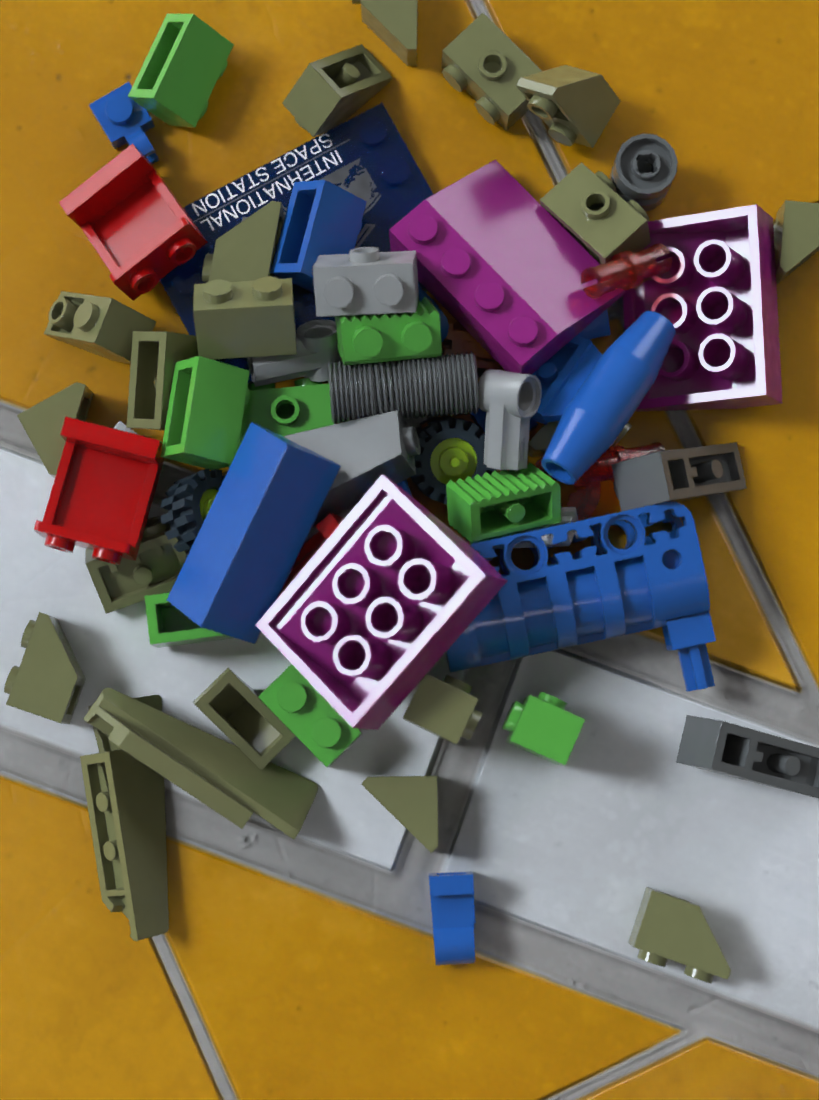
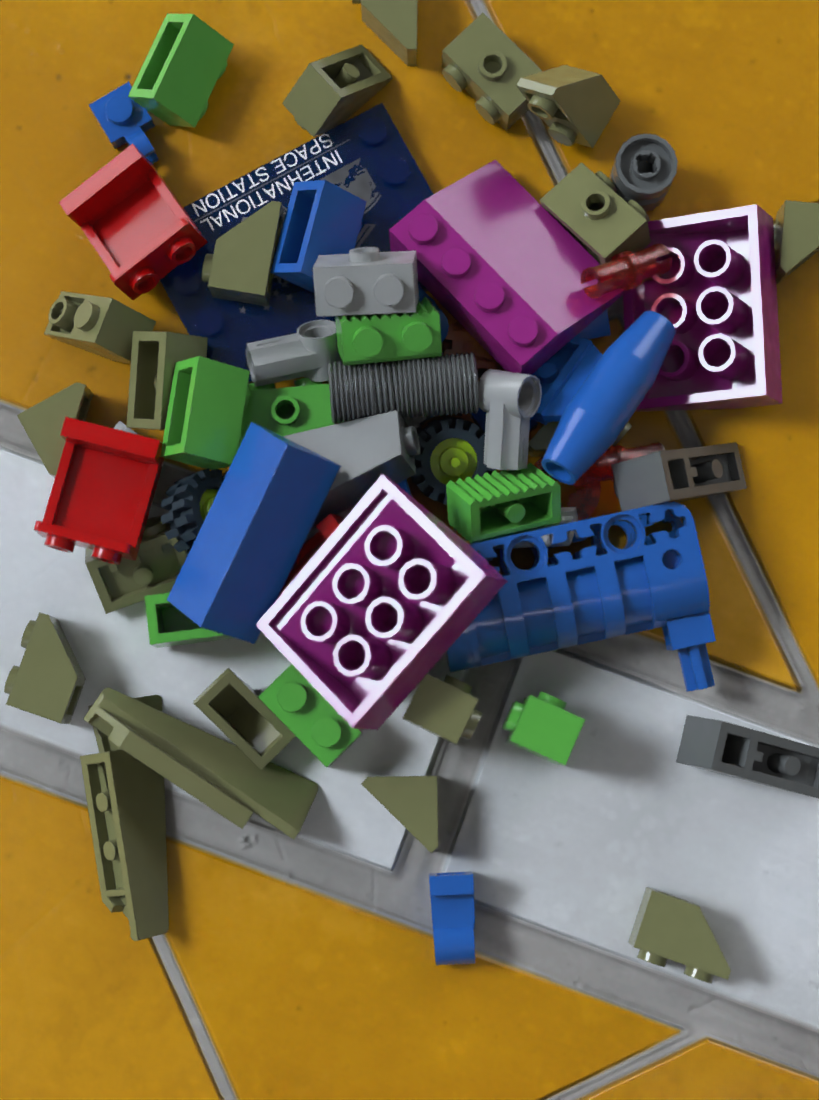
olive brick [193,276,297,360] -> none

